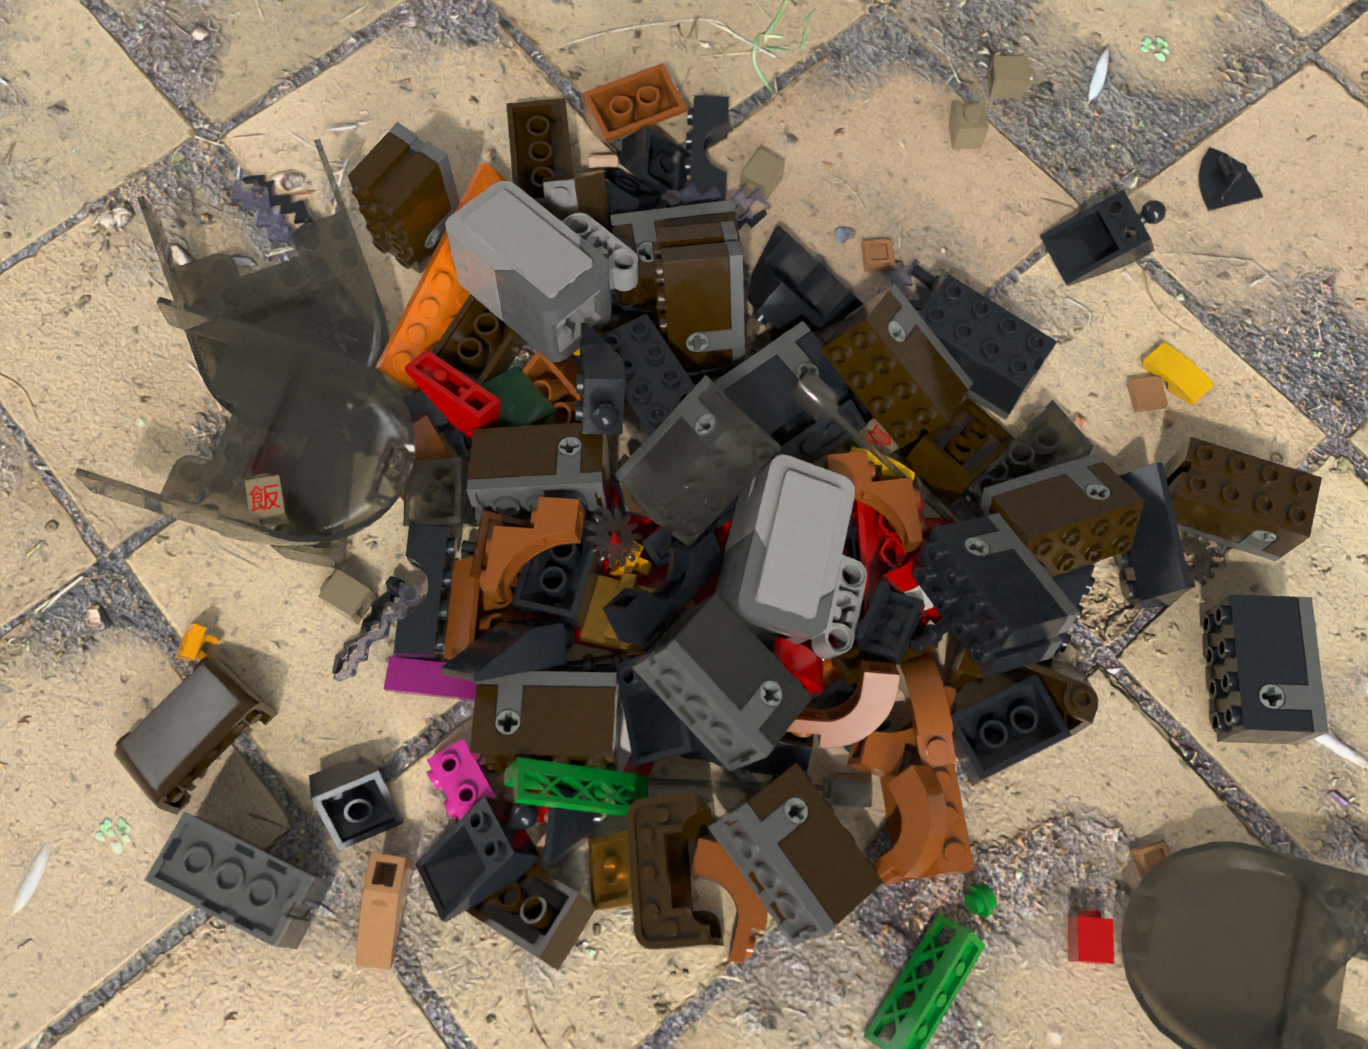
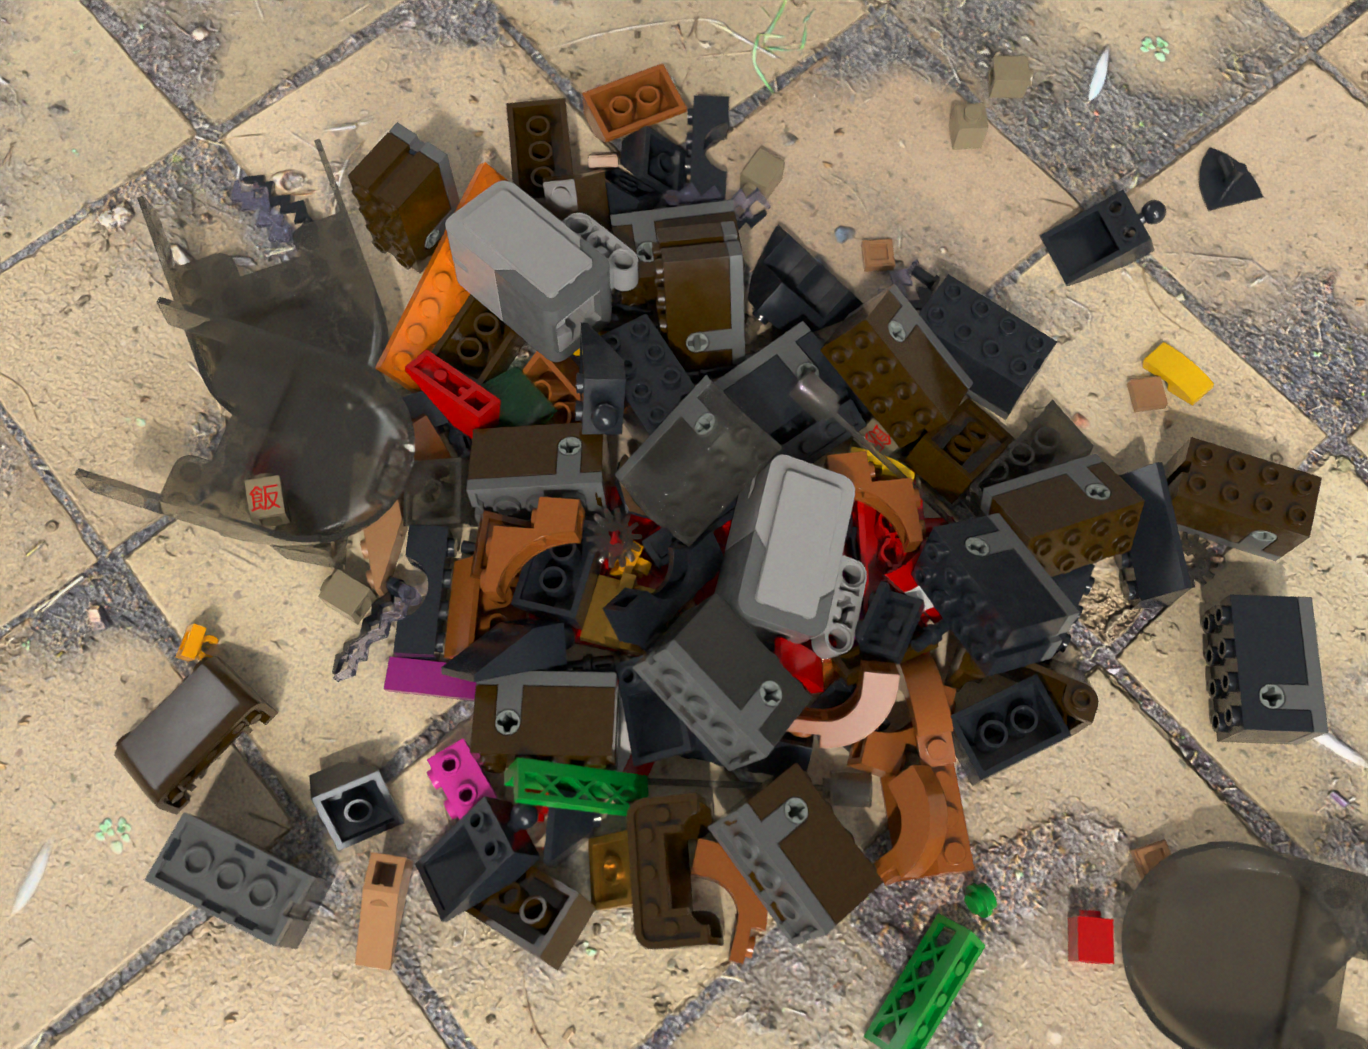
none -> medium nougat slope [354,489,408,597]

